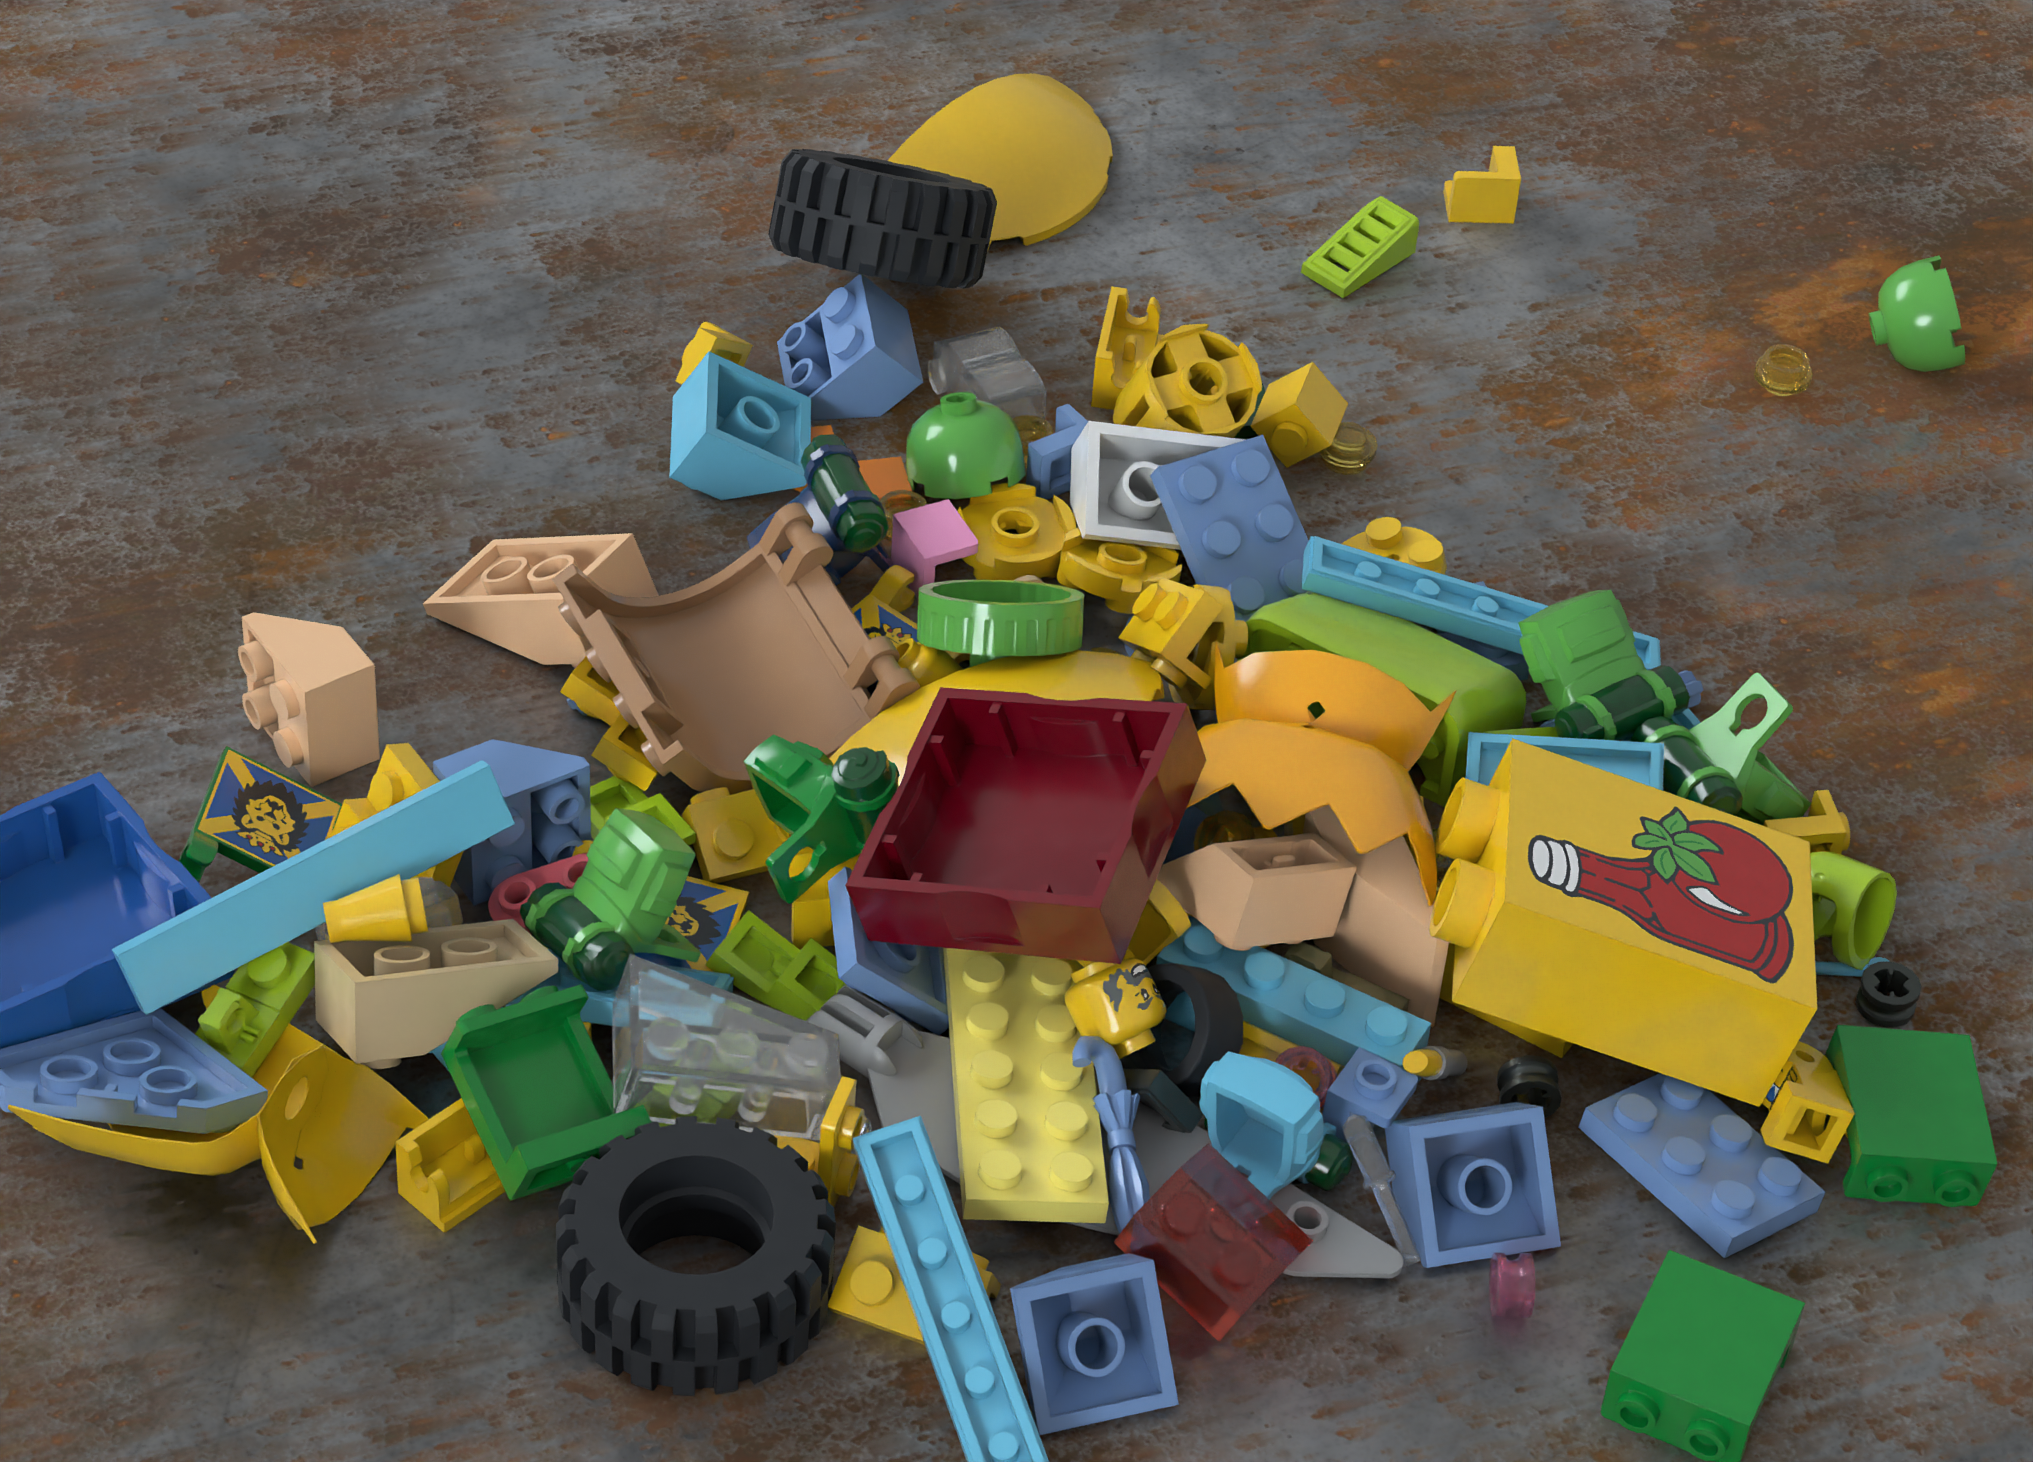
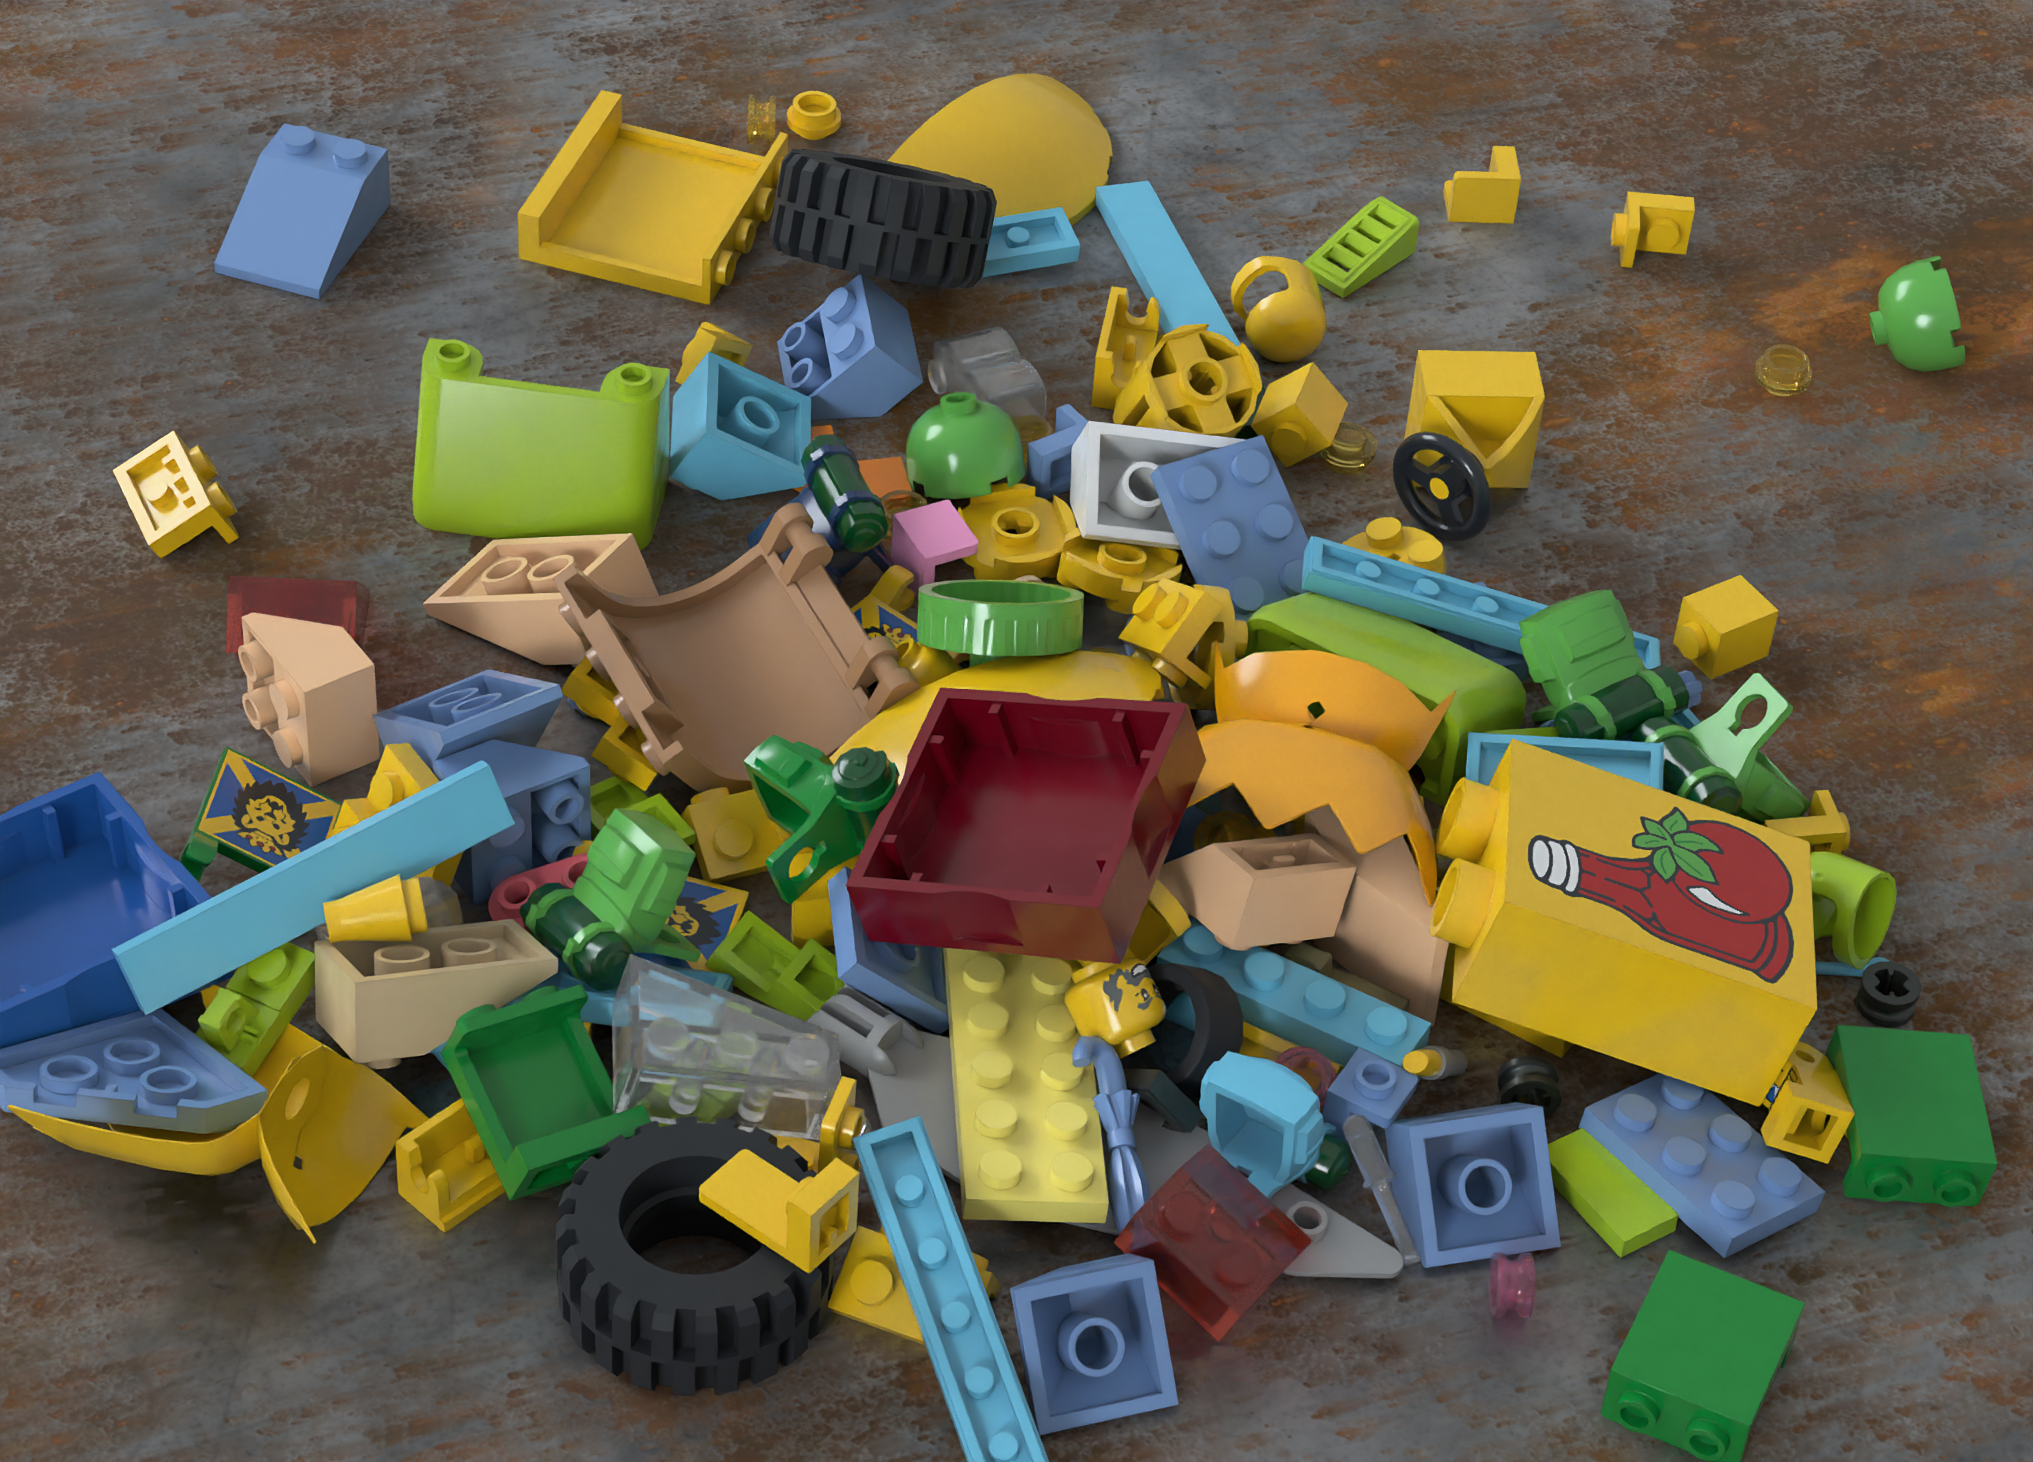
none -> yellow bracket [113,430,239,559]
none -> medium blue slope [214,123,391,299]
none -> clear red slope [225,576,370,655]
none -> medium blue slope [373,669,563,772]
none -> lime windscreen [412,338,670,551]
none -> yellow panel [518,90,788,305]
none -> yellow bracket [699,1149,860,1274]
none -> clear yellow bush [747,94,776,145]
none -> yellow plate [787,91,841,140]
none -> medium azure plate [982,207,1080,277]
none -> medium azure tile [1095,181,1240,346]
none -> yellow helmet [1231,256,1327,363]
none -> yellow piece [1393,350,1545,541]
none -> lime tile [1548,1128,1679,1258]
none -> yellow bracket [1611,191,1695,268]
none -> yellow brick [1673,575,1779,680]

